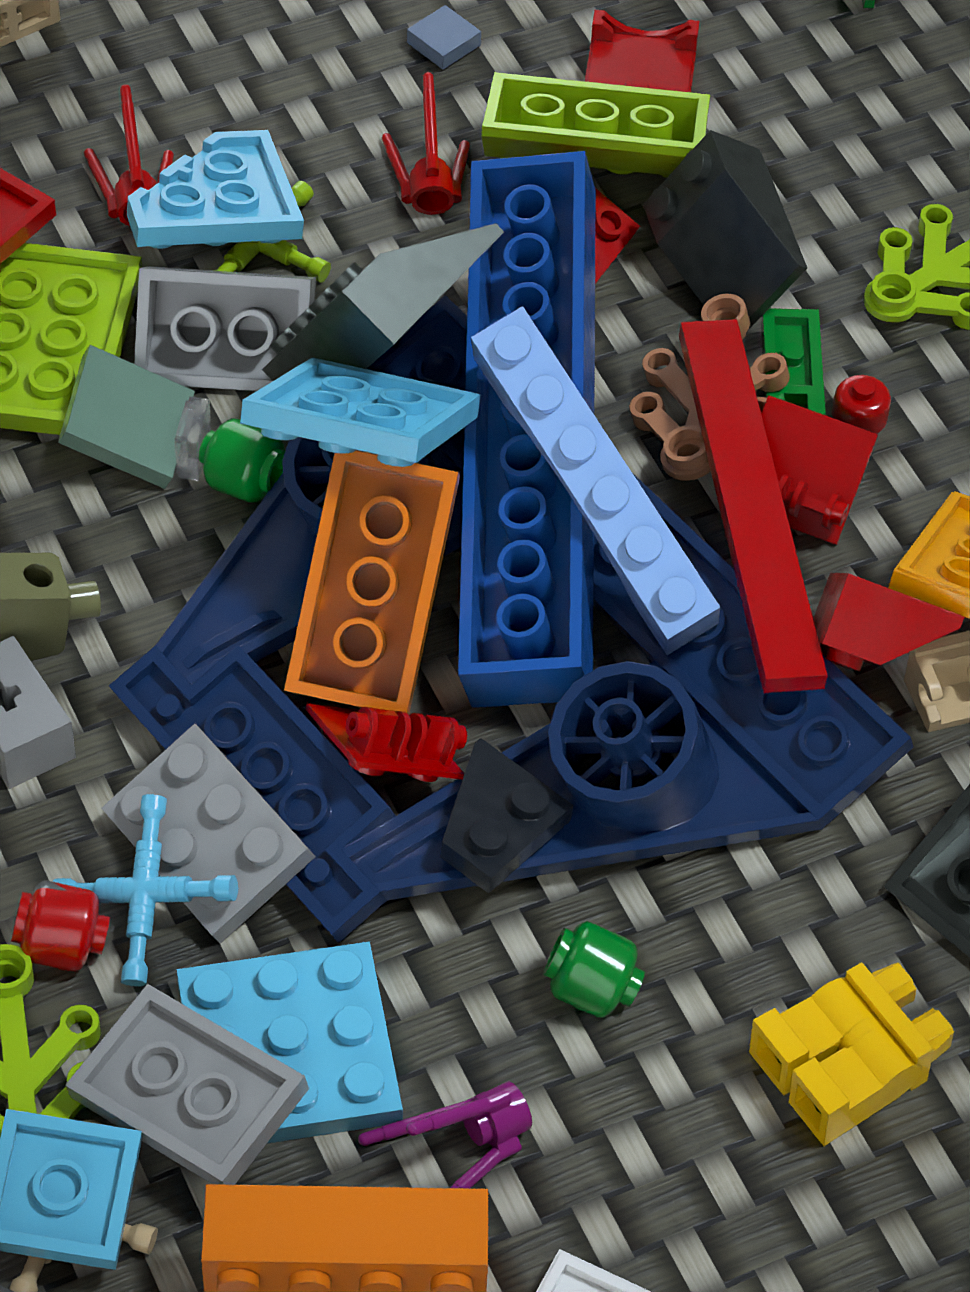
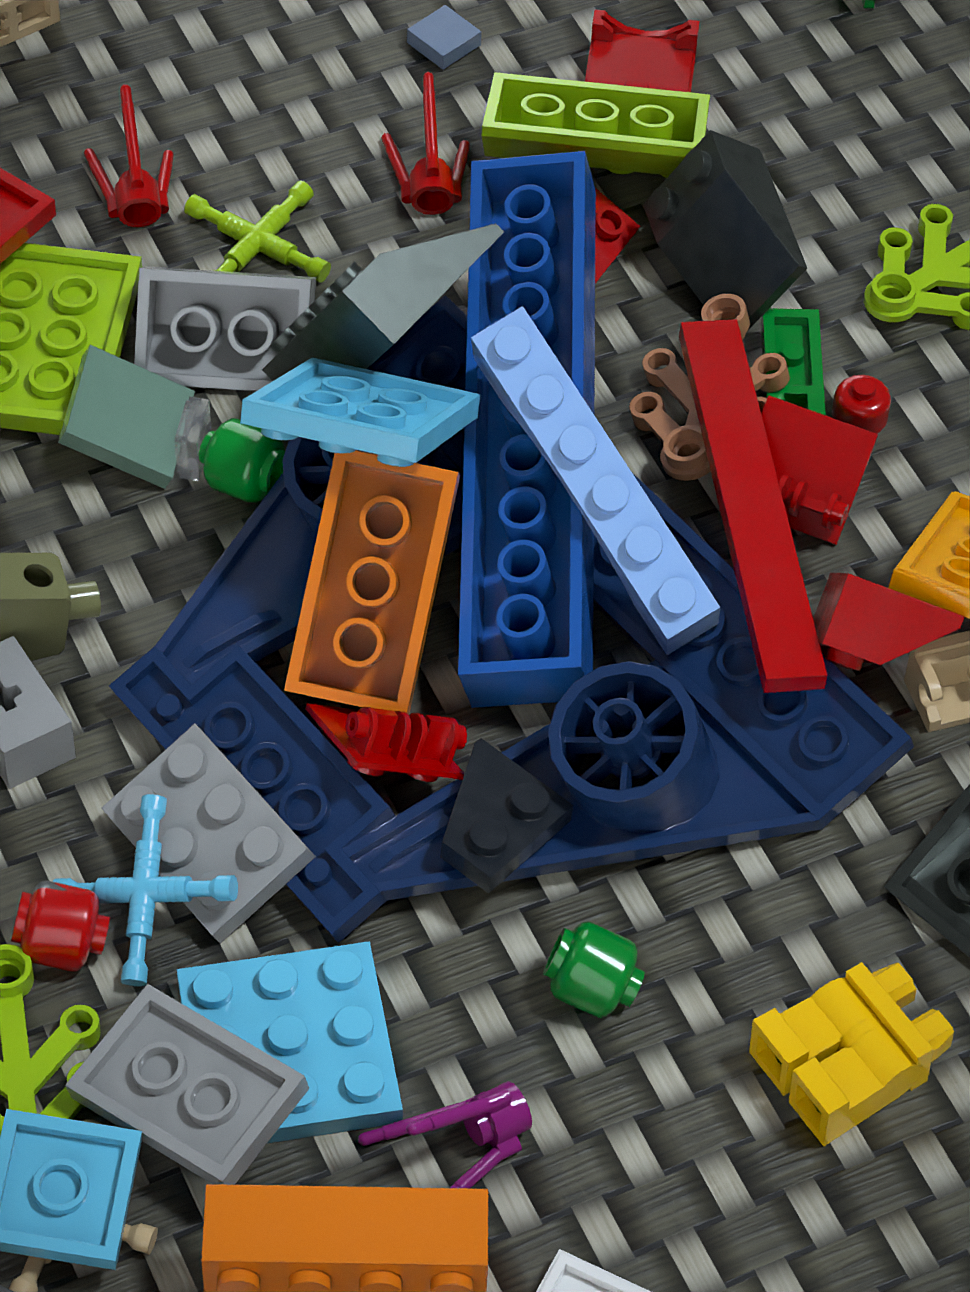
medium azure plate [127,130,304,249] -> none

